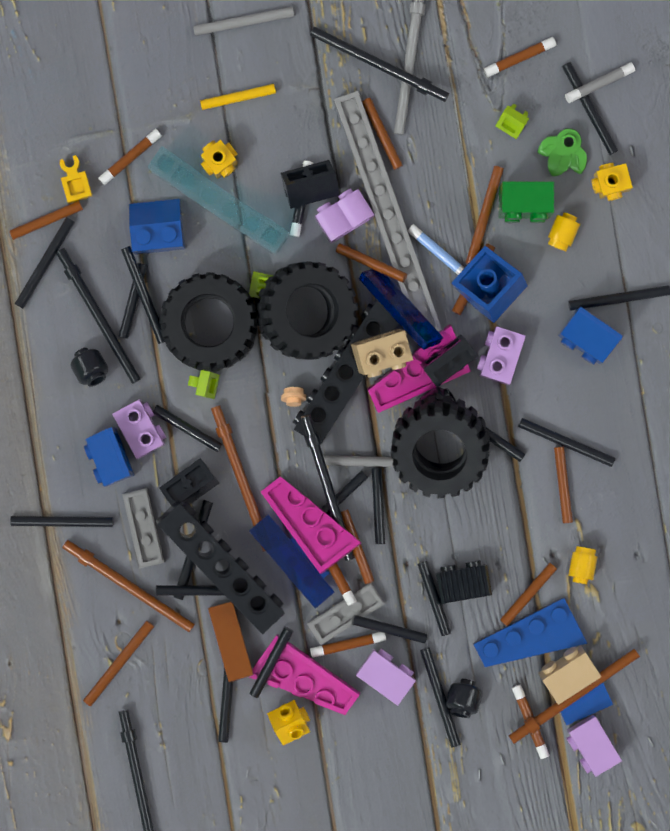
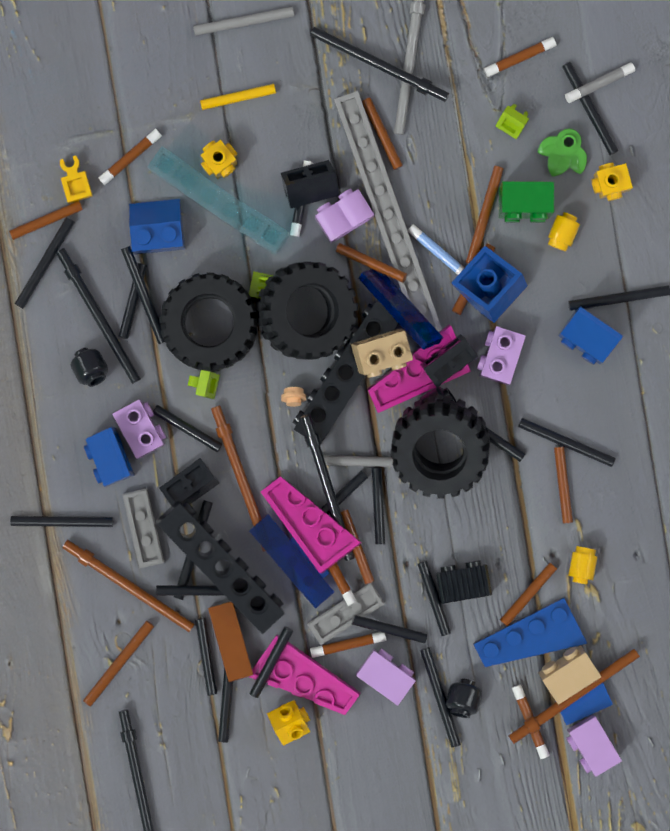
none -> black bar [195,618,217,696]

